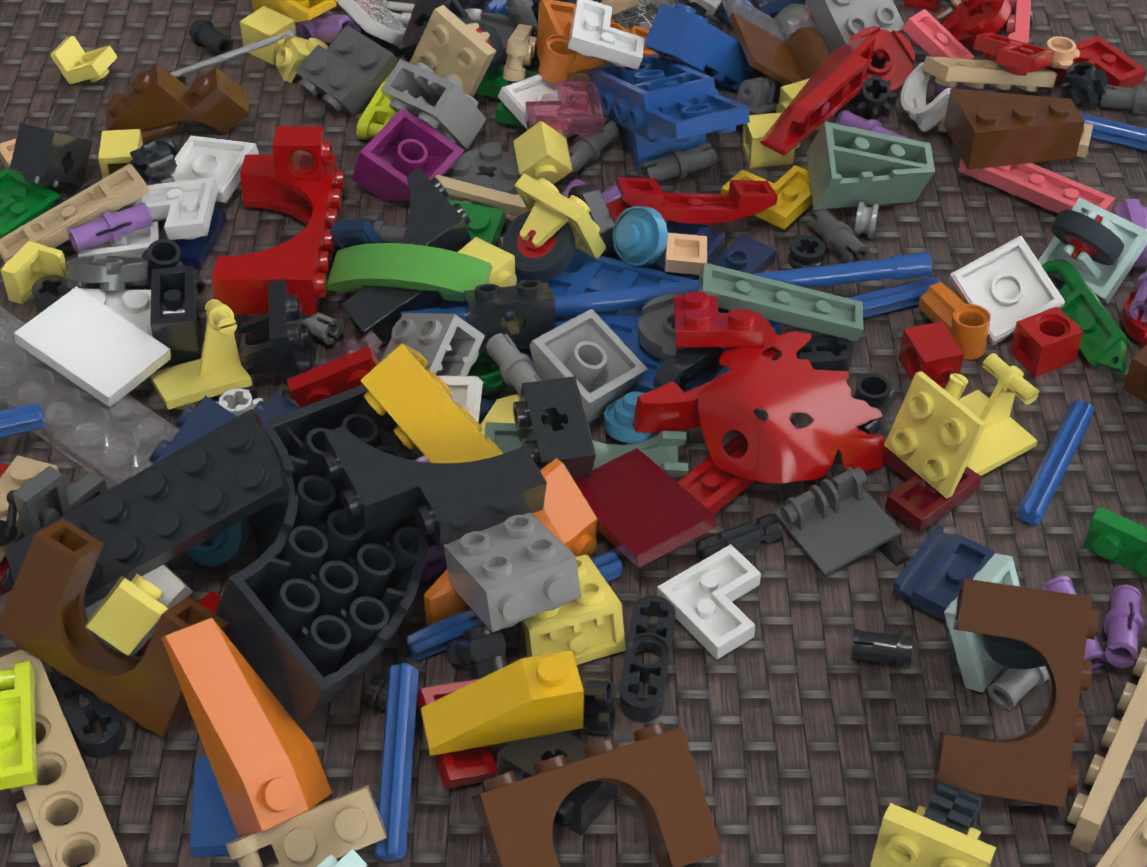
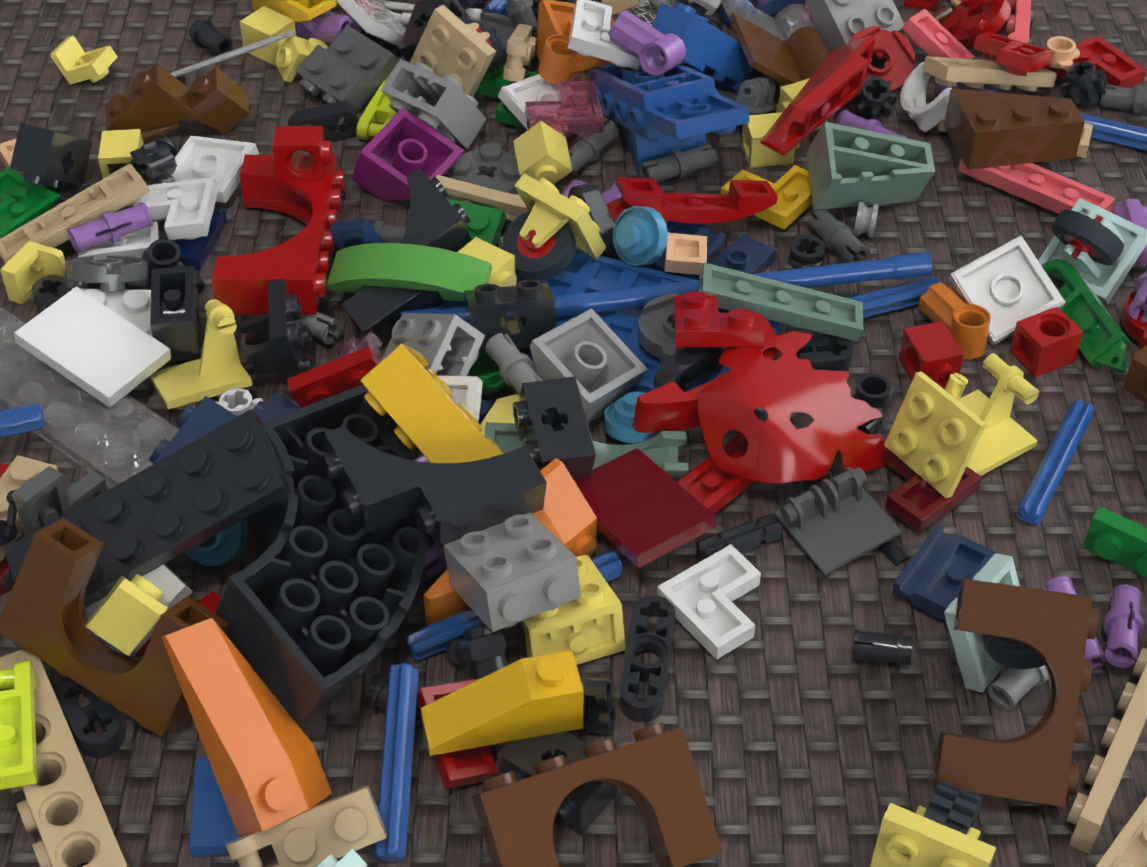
none -> black beam [287,102,359,142]
none -> medium lavender piece [608,10,686,76]

